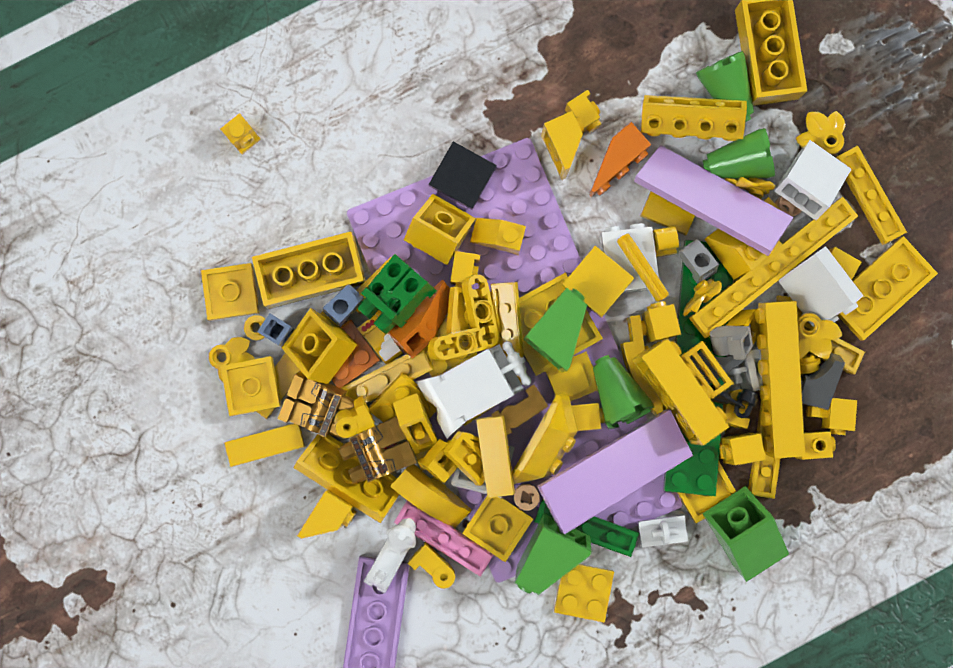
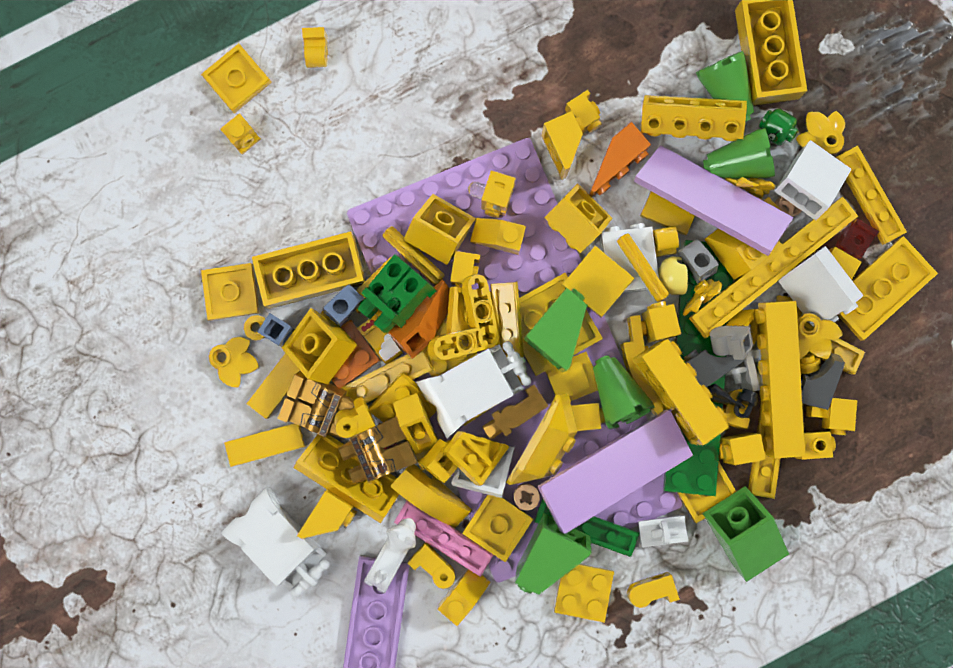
yellow plate [221,356,281,416] -> none
black tile [428,141,497,210] -> none
yellow tile [476,415,515,498] -> none
yellow tile [680,341,734,399] -> none
none -> yellow tile [201,43,272,113]
none -> white piece [221,487,329,597]
none -> yellow leg [302,27,328,68]
none -> yellow axle [382,226,445,285]
none -> yellow slope [437,569,491,626]
none -> yellow piece [468,170,516,218]
none -> yellow slope [544,183,613,253]
none -> yellow leg [627,572,680,608]
none -> light yellow hair [658,256,688,295]
none -> green head [759,108,799,146]
none -> clear red brick [835,218,879,259]

